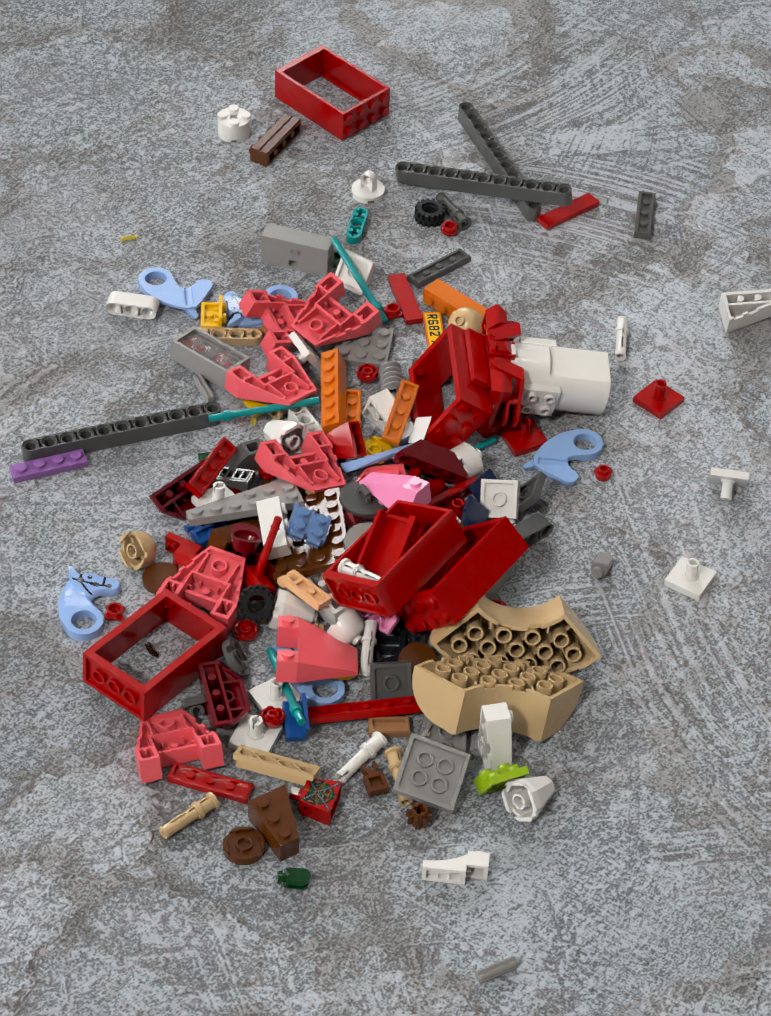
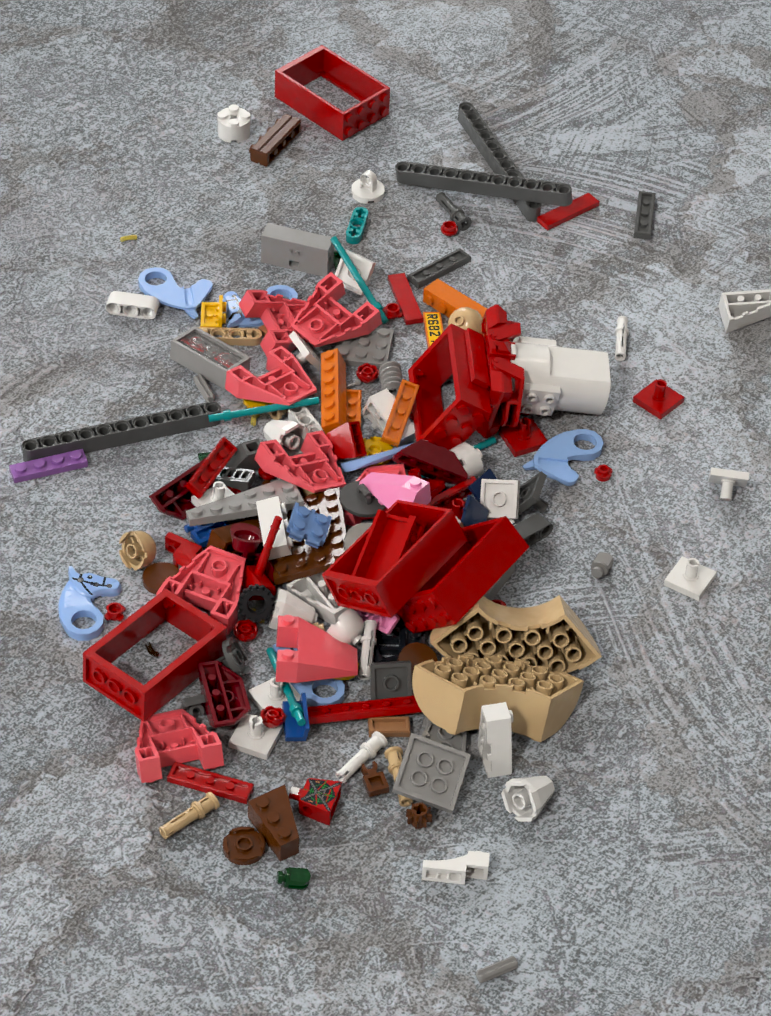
tan fence [233,745,321,786] -> none
light nougat plate [277,570,332,611] -> none
white pin [338,558,381,581] -> none
white sticker [408,416,432,443] -> none
black tyre [414,198,445,228] -> none
lime plate [473,763,530,796] -> none

